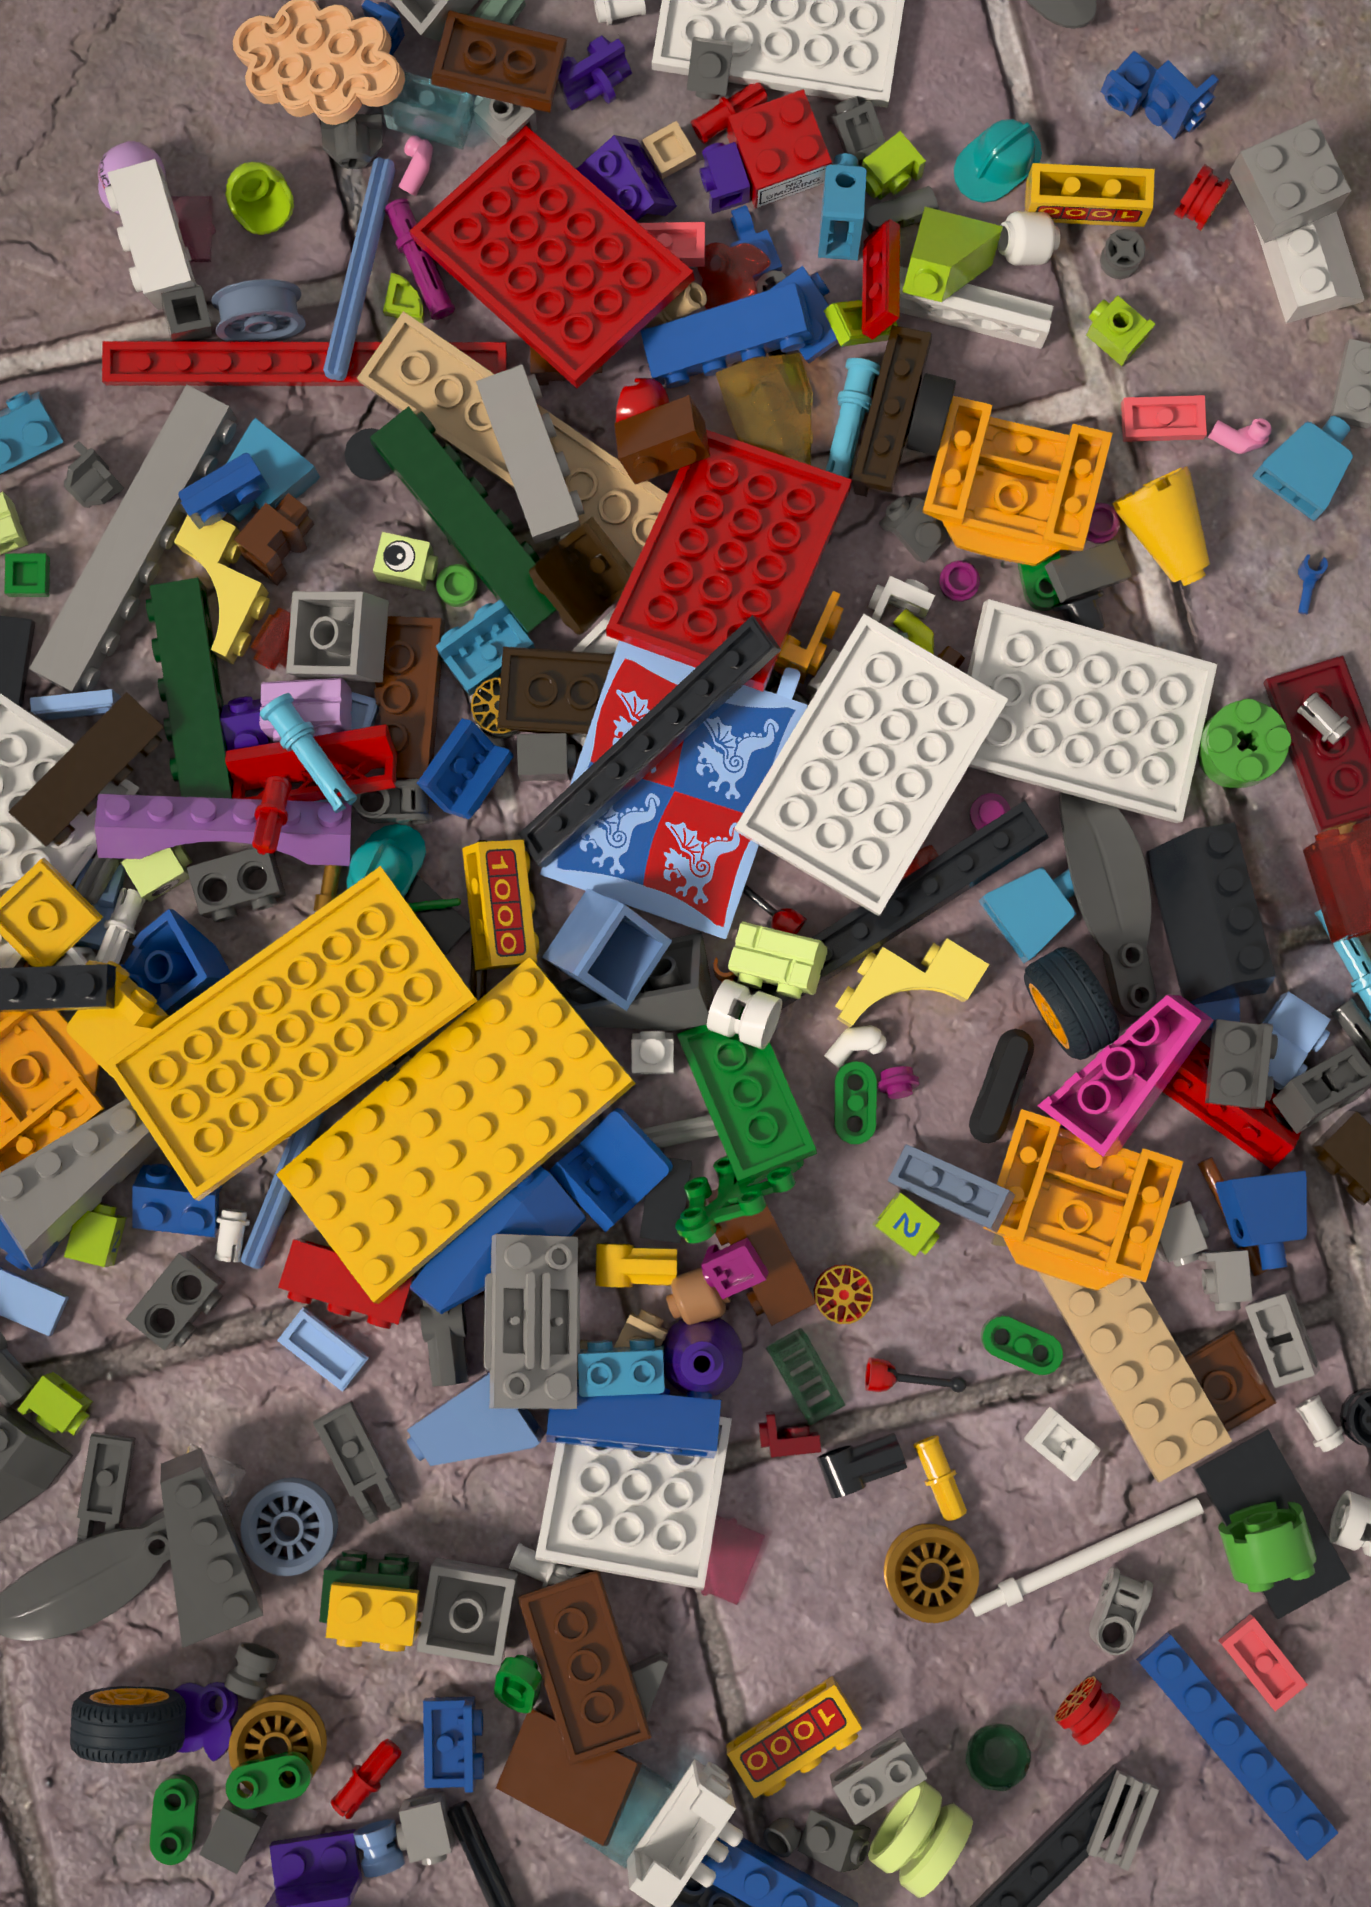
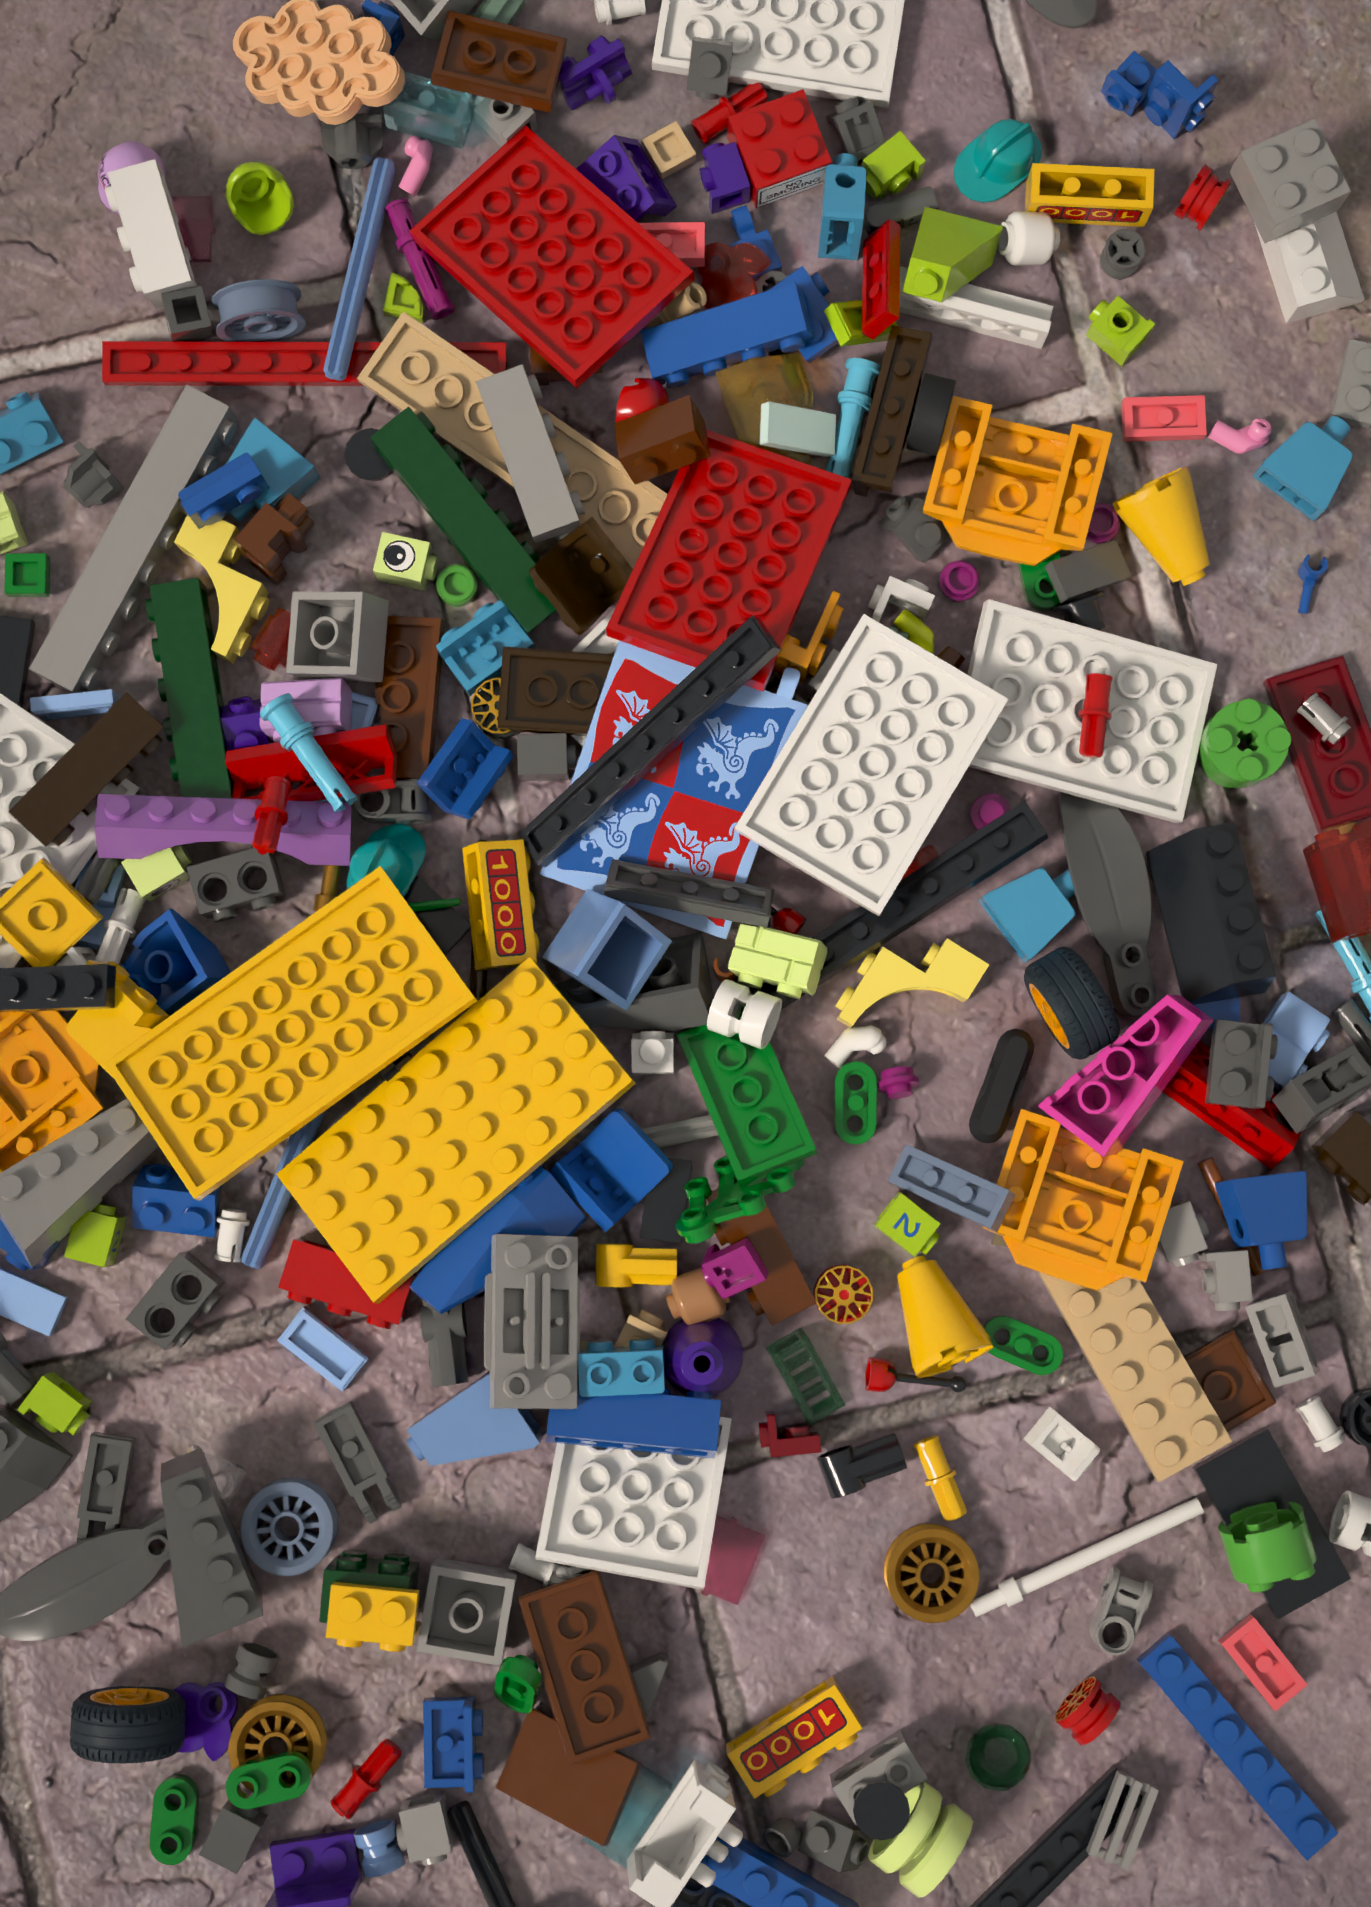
none -> dark grey tile [604,859,775,928]
none -> light aqua tile [760,401,836,457]
none -> black piece [853,1781,910,1840]
none -> yellow cone [897,1256,993,1378]
none -> red axle [1079,673,1113,758]

